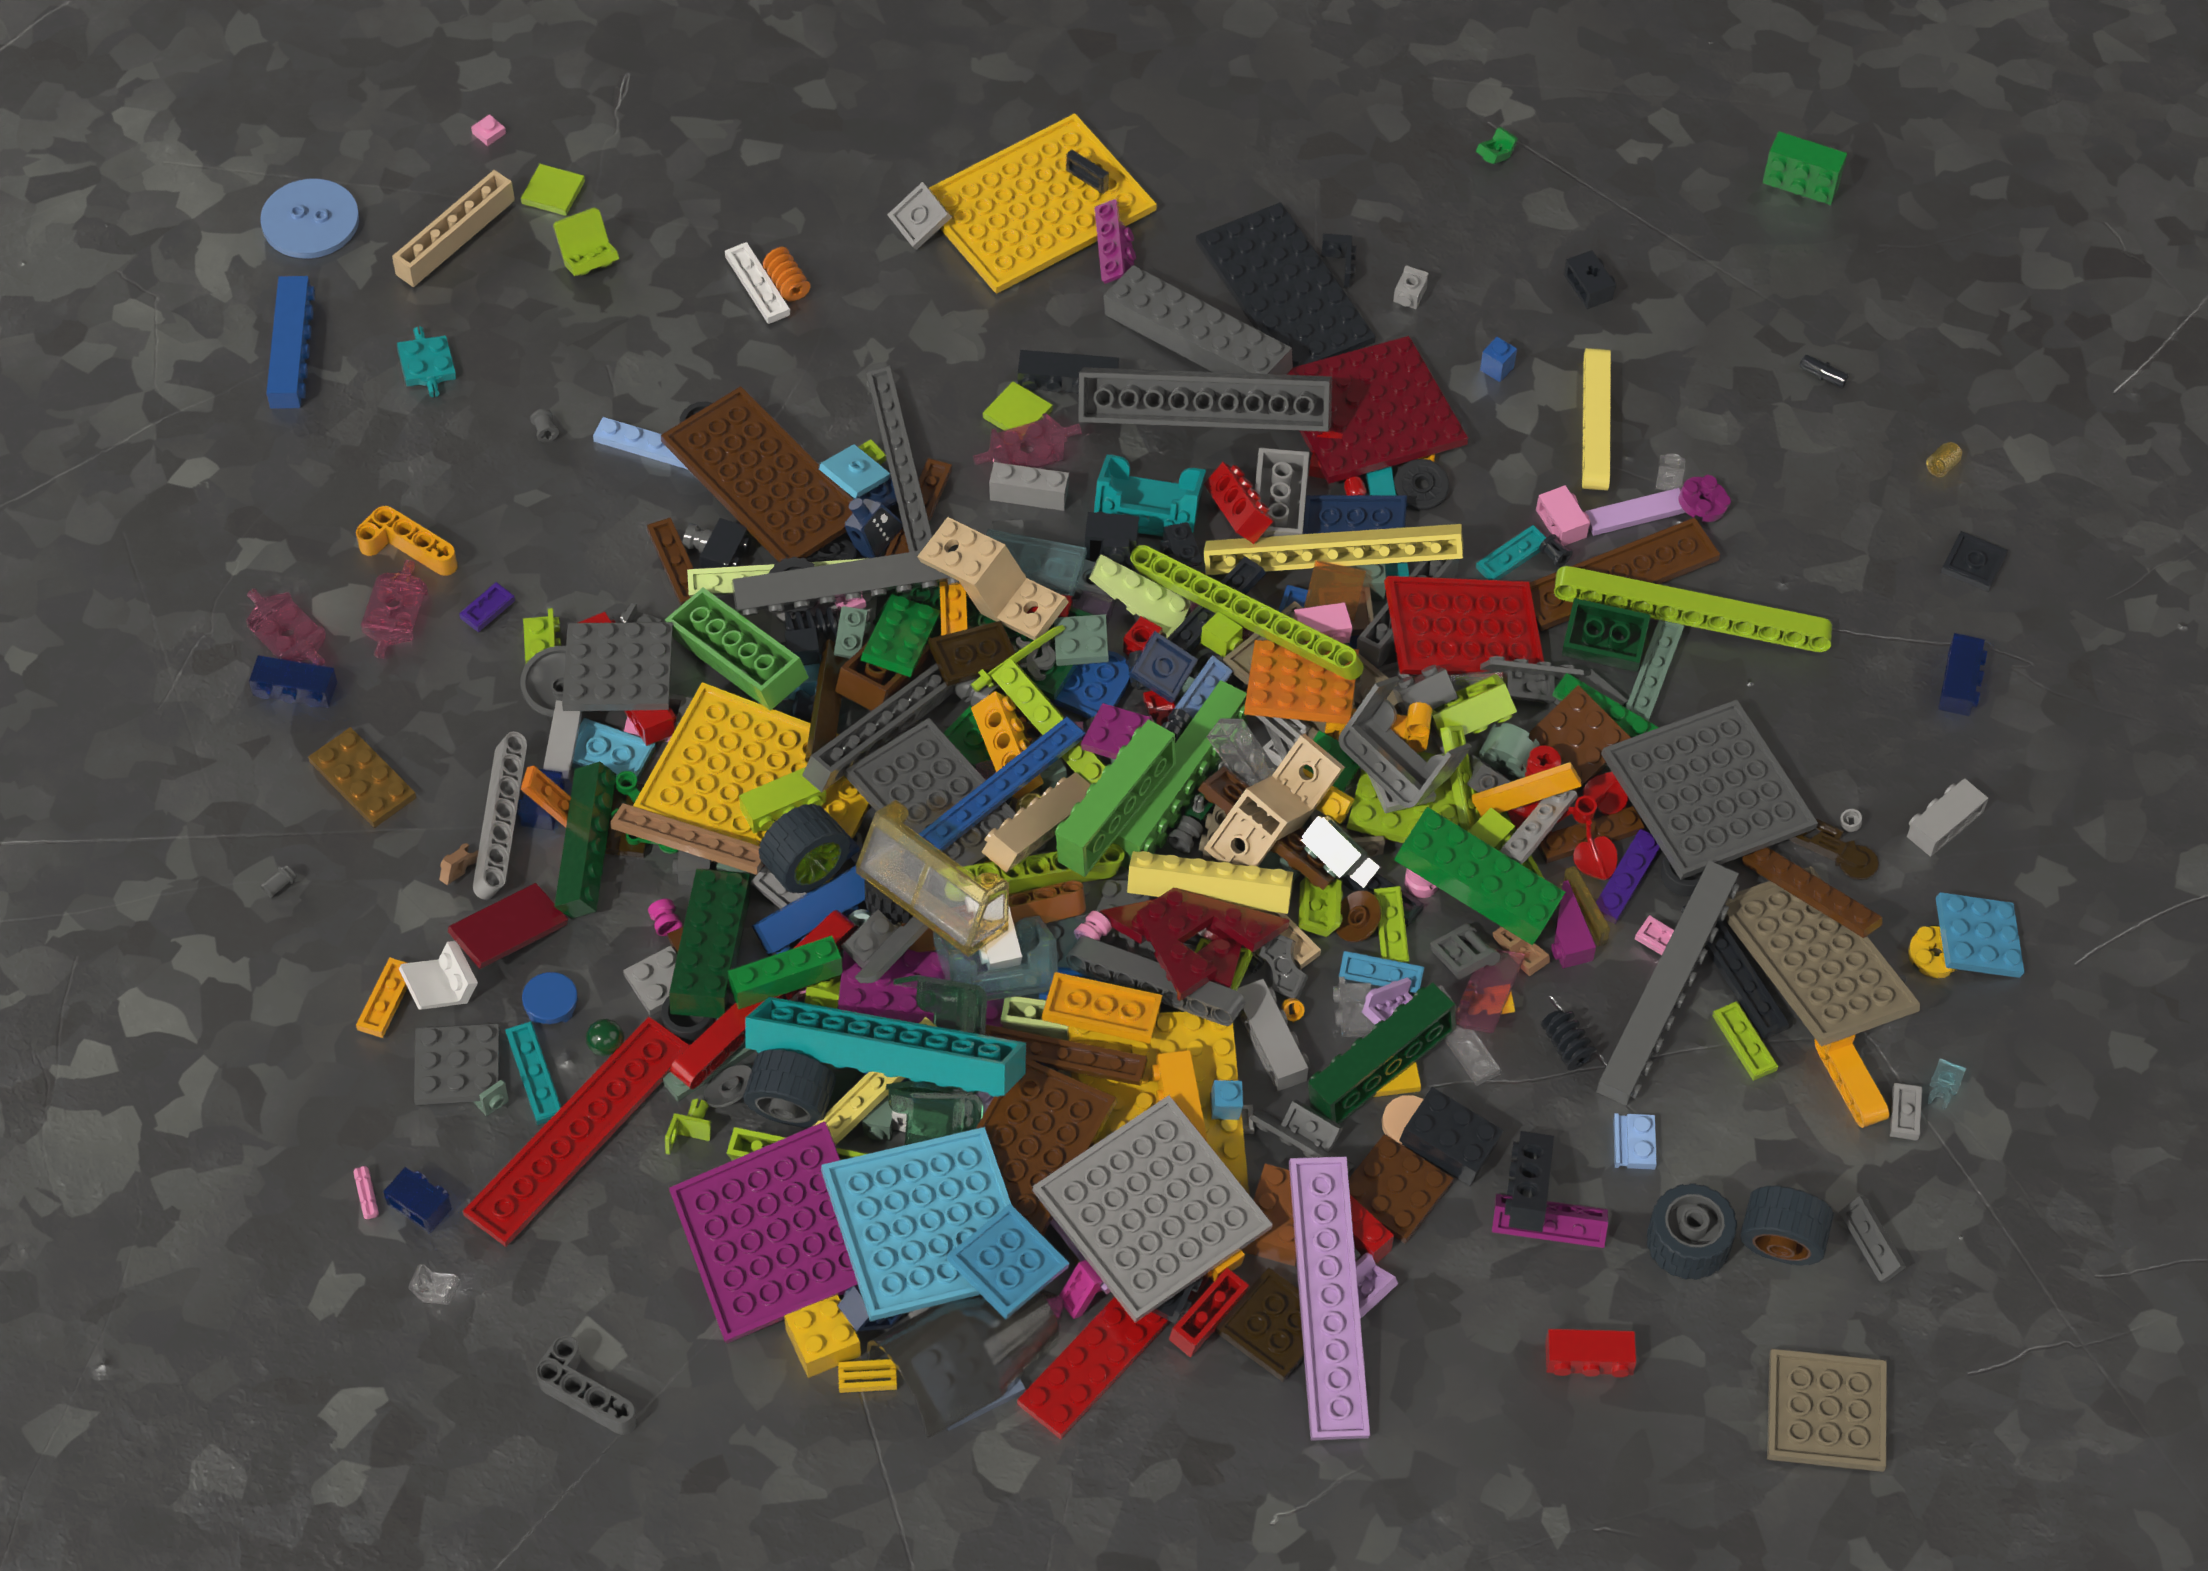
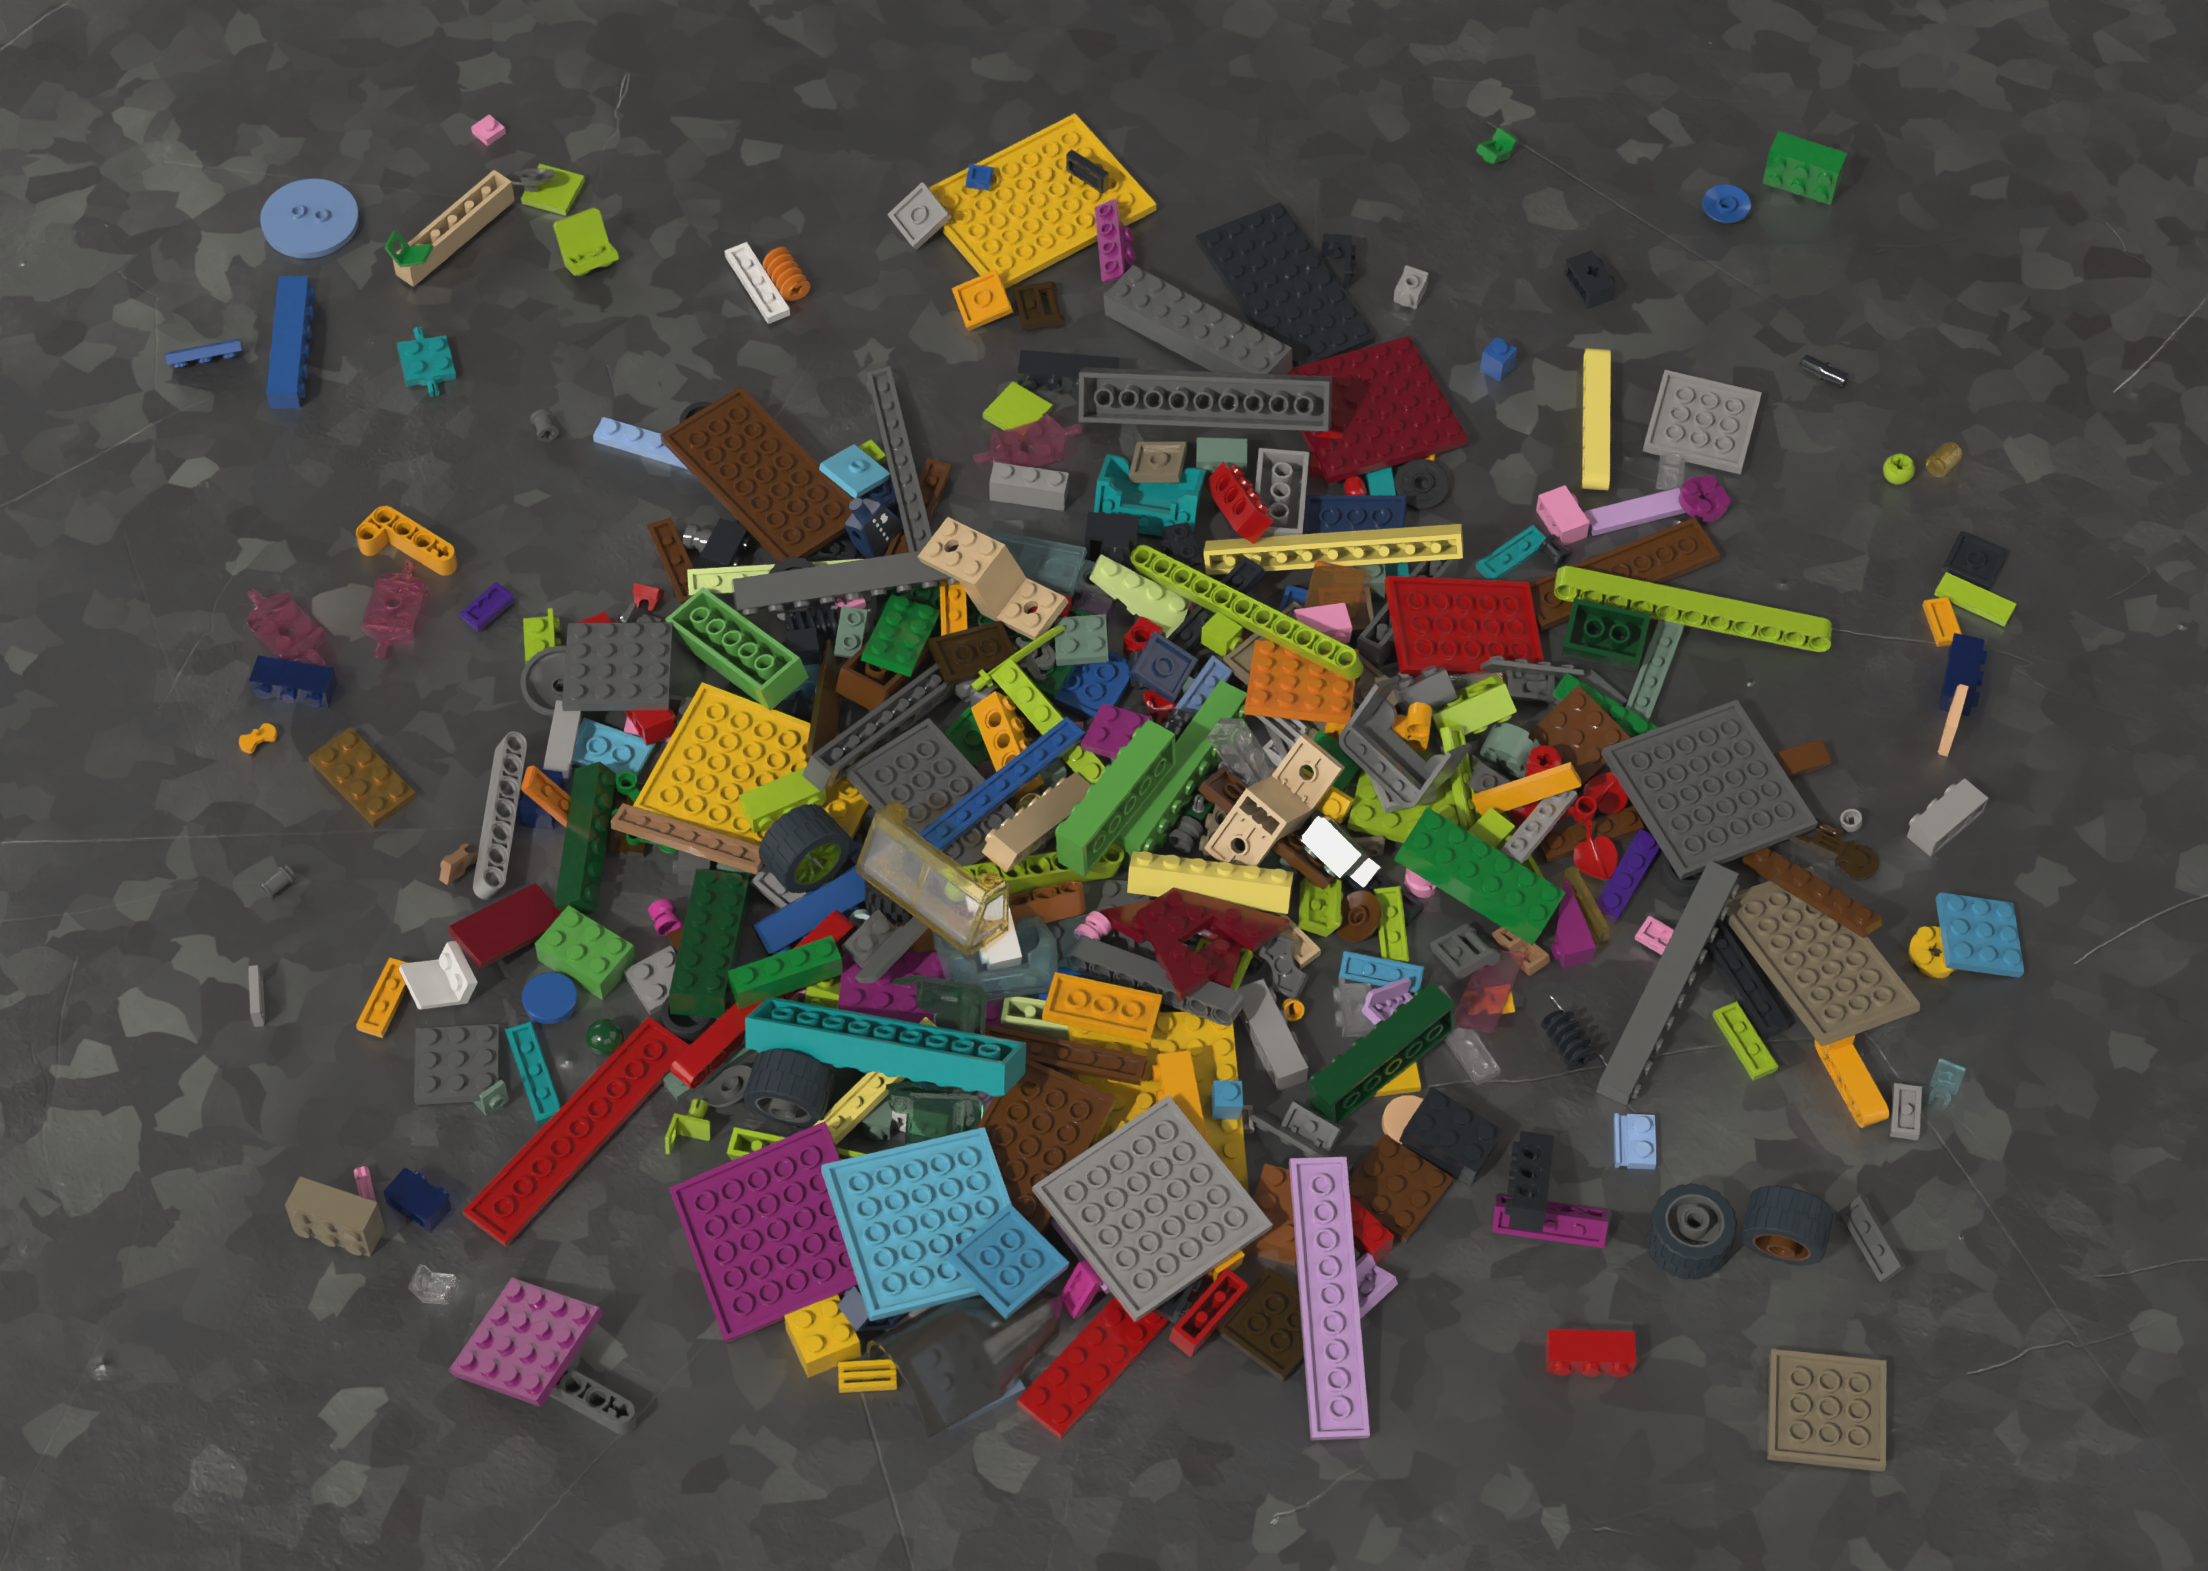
none -> blue plate [165,338,242,368]
none -> light orange piece [239,723,277,754]
none -> light grey tile [248,965,265,1027]
none -> dark tan brick [285,1176,385,1257]
none -> green bracket [385,231,434,267]
none -> magenta plate [449,1278,603,1407]
none -> dark grey dish [506,168,554,191]
none -> bright green brick [535,905,636,1000]
none -> red tile [632,583,665,612]
none -> light orange tile [952,269,1013,331]
none -> blue tile [965,164,994,191]
none -> dark brown plate [1013,281,1066,331]
none -> dark tan plate [1129,442,1187,483]
none -> sand green brick [1196,437,1247,478]
none -> light grey plate [1643,370,1762,475]
none -> blue dish [1702,184,1751,223]
none -> reddish brown slope [1773,740,1832,778]
none -> lime piece [1883,453,1915,485]
none -> light orange tile [1922,597,1964,647]
none -> lime tile [1934,572,2016,627]
none -> light nougat tile [1938,684,1969,757]

